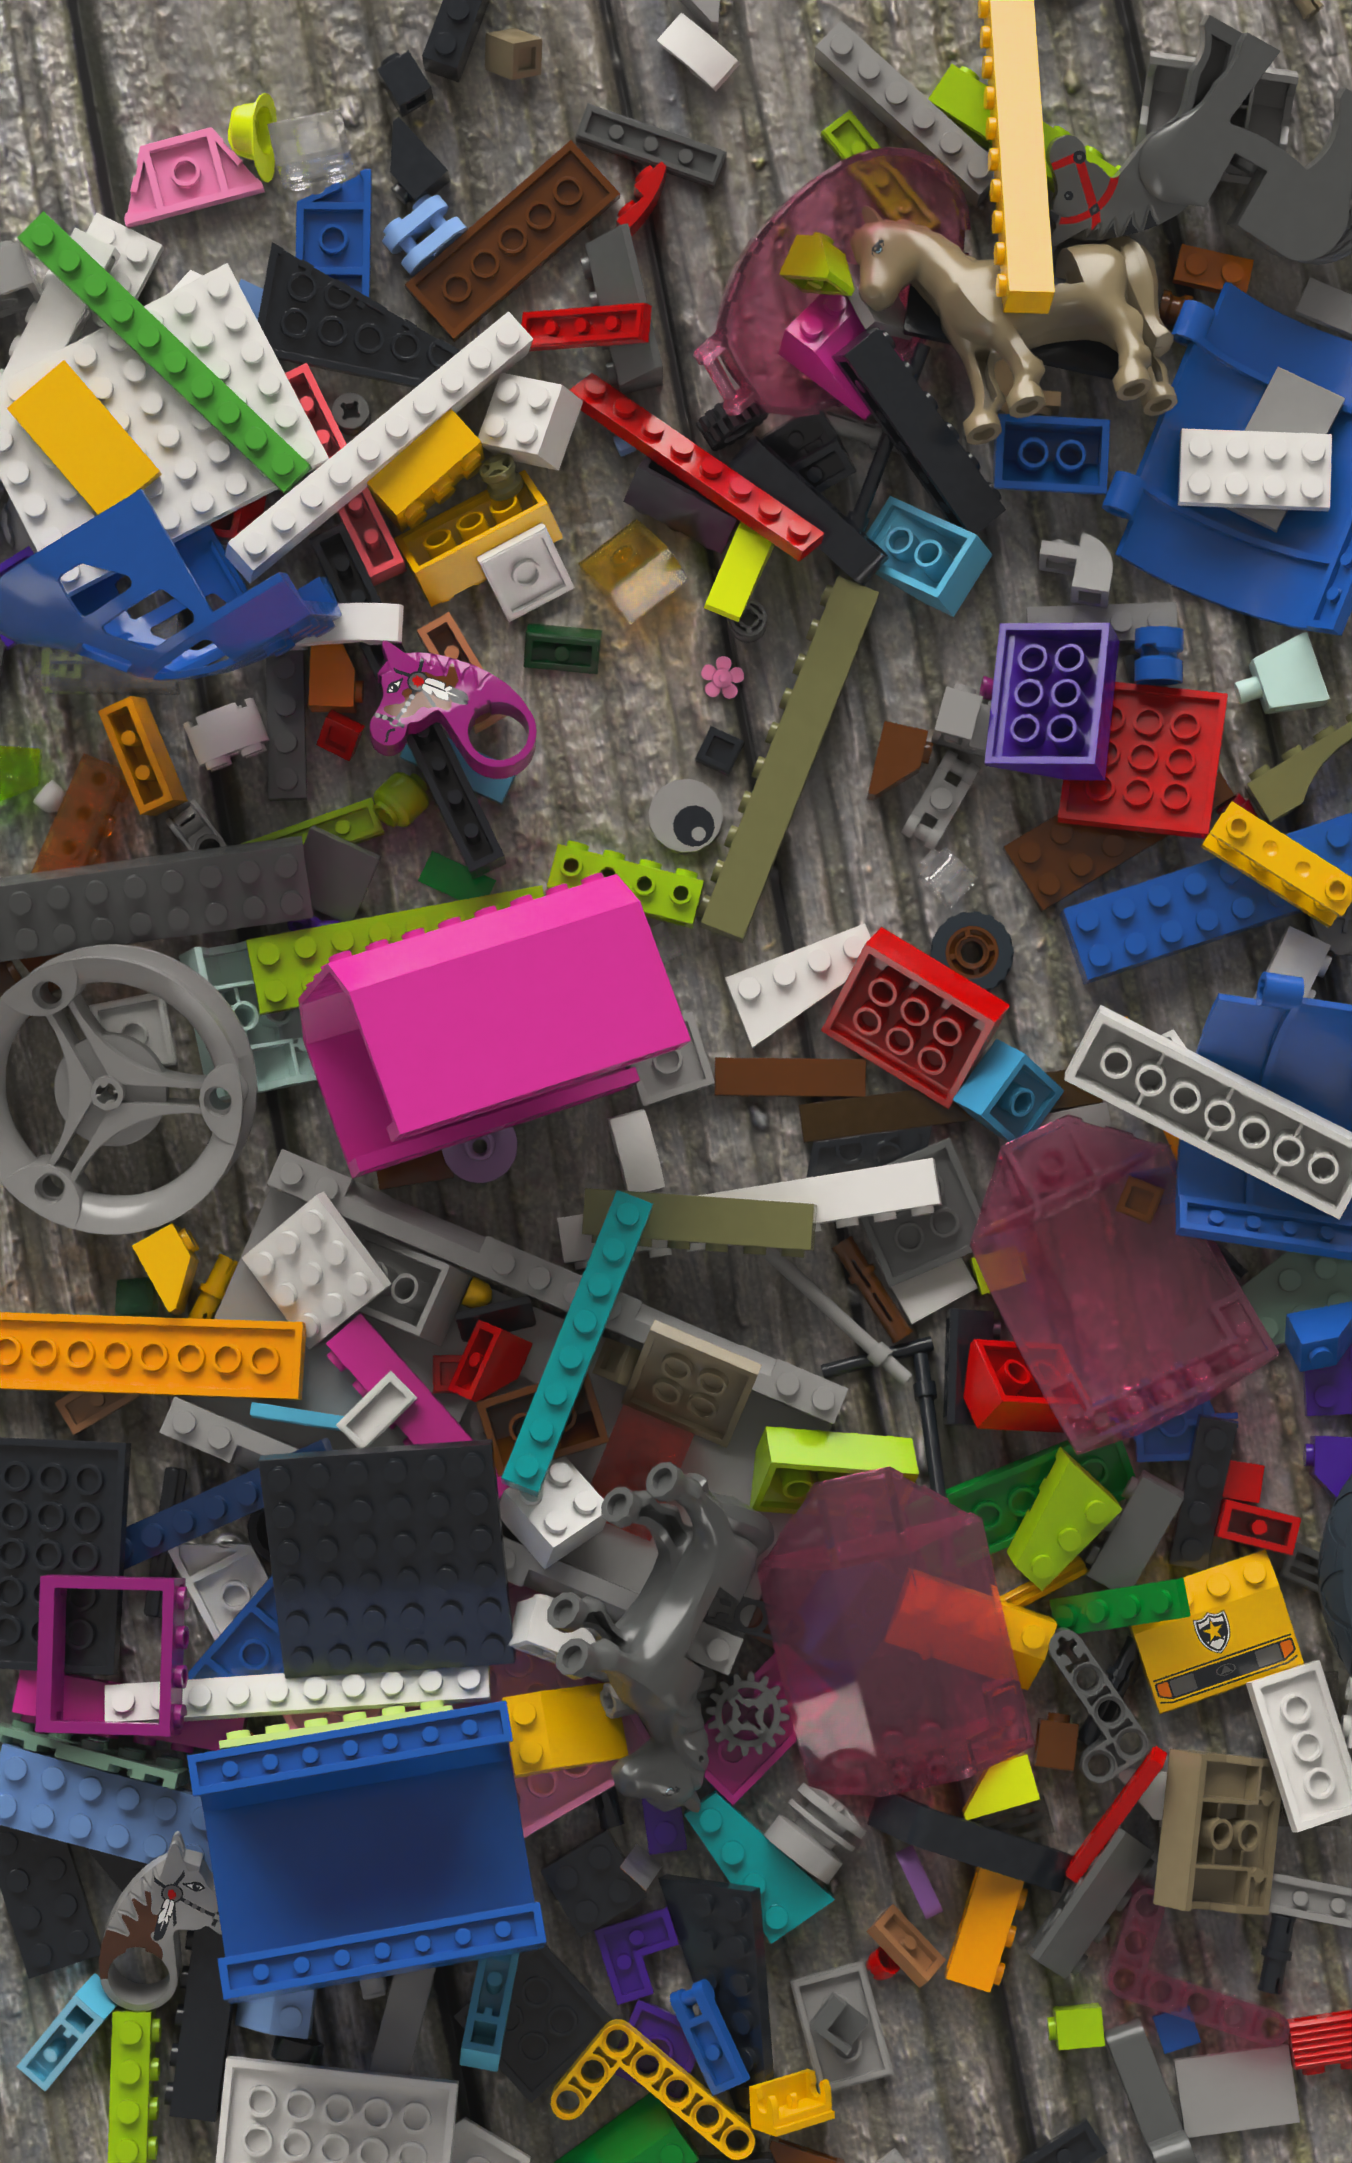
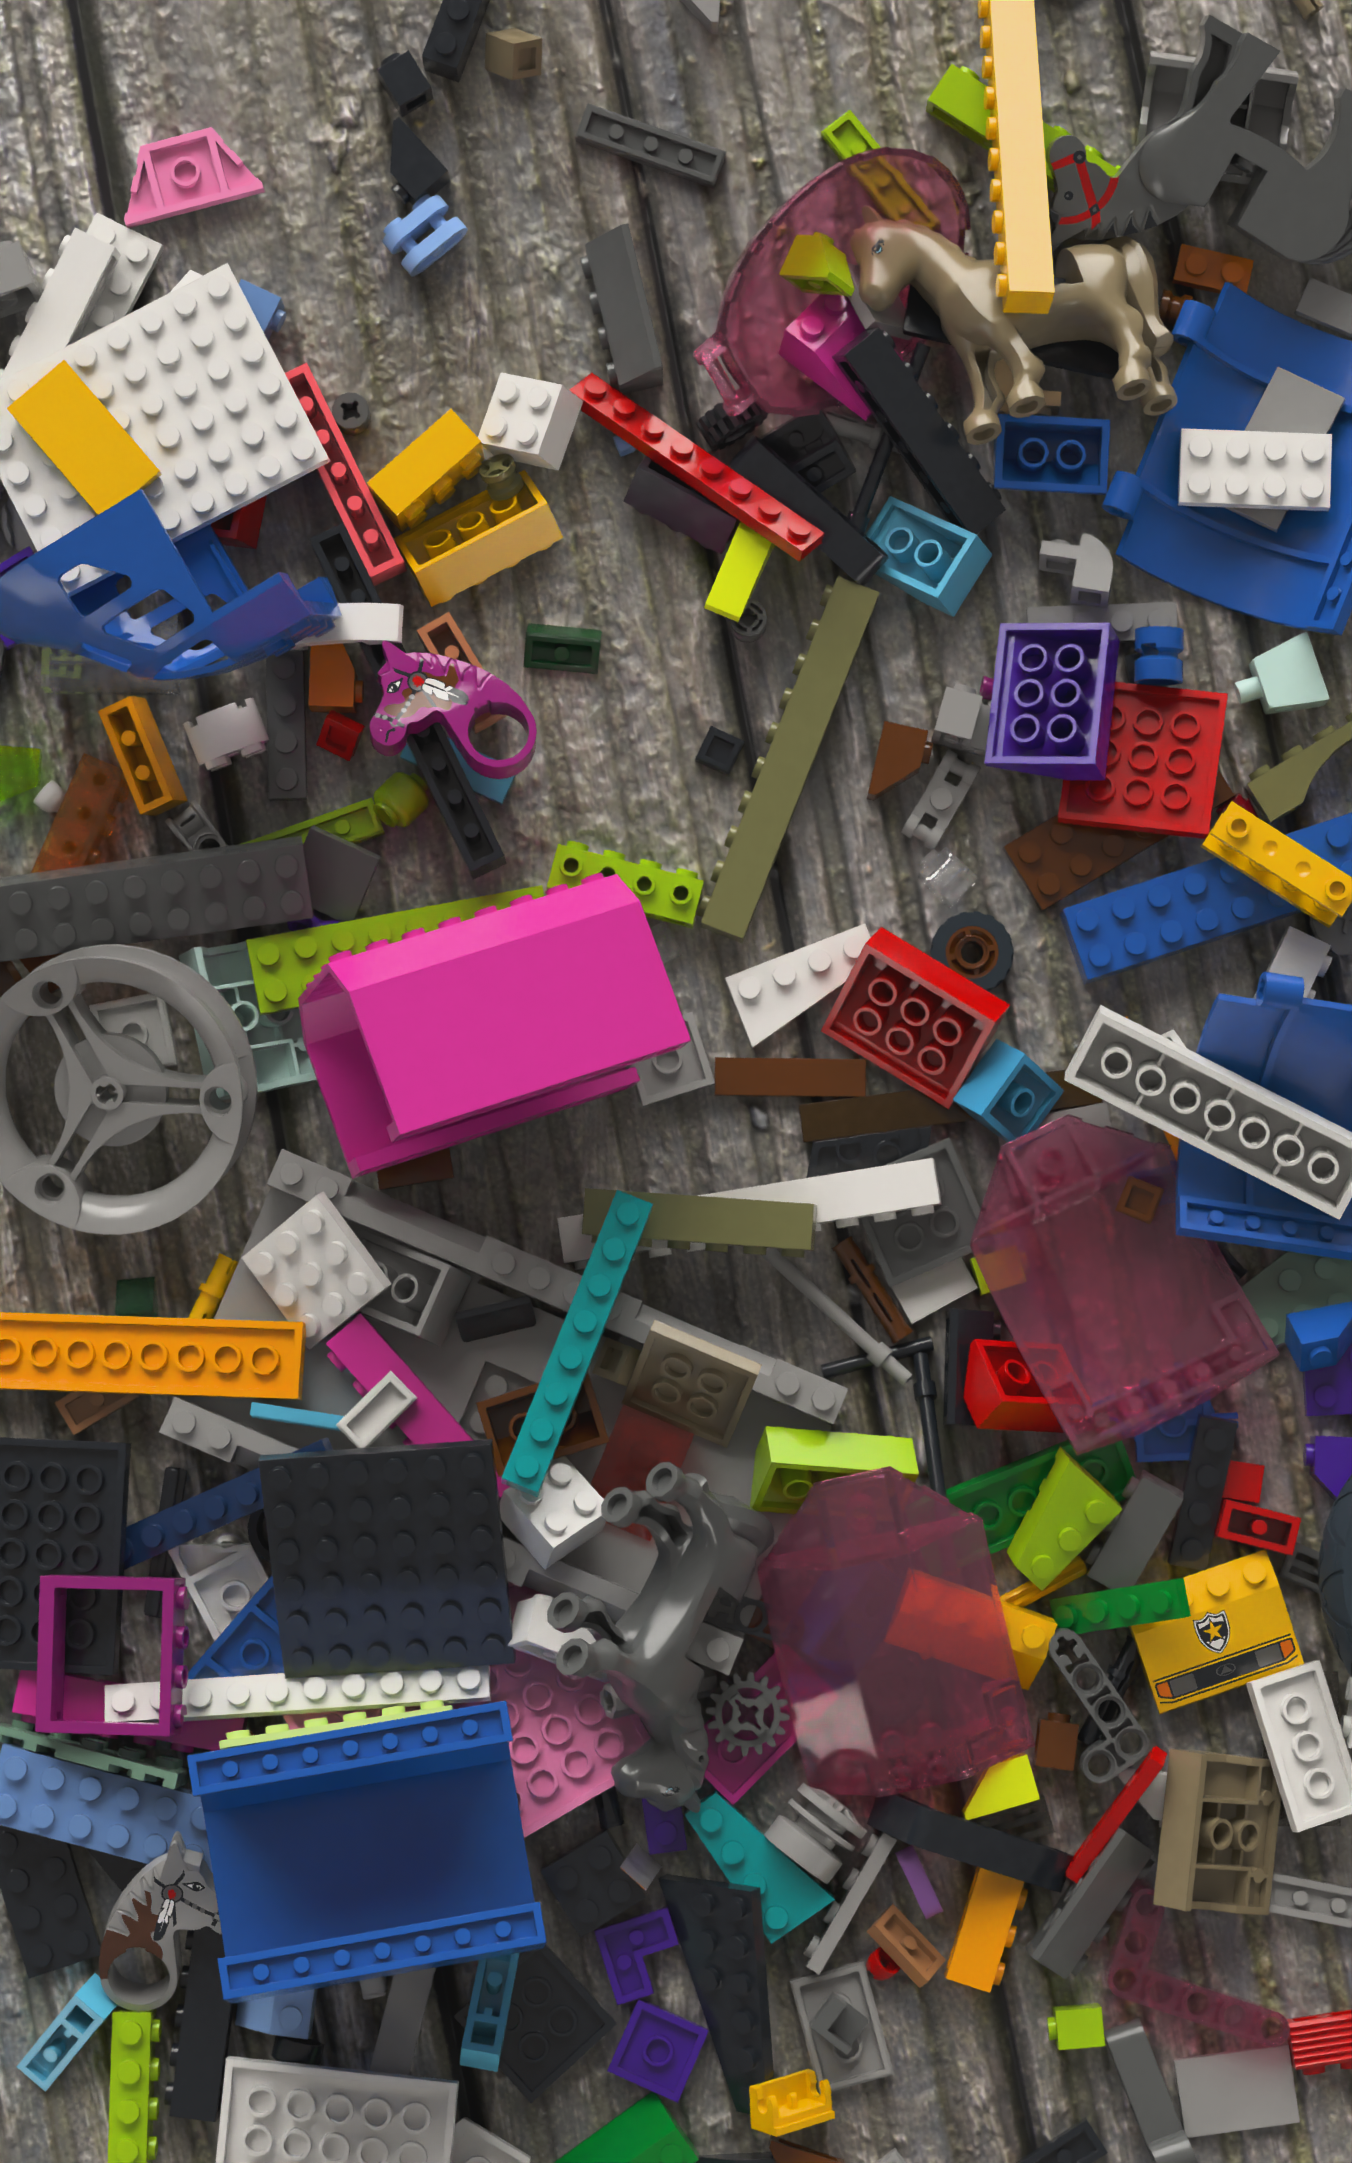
bright green plate [17,211,312,495] -> none
yellow slope [132,1223,200,1316] -> none
white brick [225,311,533,583] -> none
neon yellow piece [228,93,277,183] -> none
black wing [258,242,461,388] -> none
clear brick [267,108,356,191] -> none
blue wing [296,169,372,298] -> none
reddish brown plate [405,140,620,343] -> none
green sticker [418,851,496,900] -> none
red tile [433,1355,462,1394] -> none
lavender dish [442,1127,517,1183] -> none
red slope [447,1319,533,1402] -> none
yellow hinge [461,1276,492,1309] -> none
white tile [476,522,575,622] -> none
yellow slope [502,1682,628,1778] -> none
red tile [521,302,652,352] -> none
yellow beam [550,2019,755,2160] -> none
clear yellow slope [578,518,688,624] -> none
white slope [608,1109,665,1192] -> none
red slope [616,161,667,237] -> none
light grey tile [649,779,723,854] -> none
white slope [657,13,740,92] -> none
blue plate [670,1979,750,2096] -> none
bright pink plant [701,656,744,699] -> none
light grey brick [814,20,994,208] -> none
blue tile [1152,2004,1201,2054] -> none
black pin [1257,1912,1296,1995] -> none
none -> light grey plate [803,1831,897,1975]

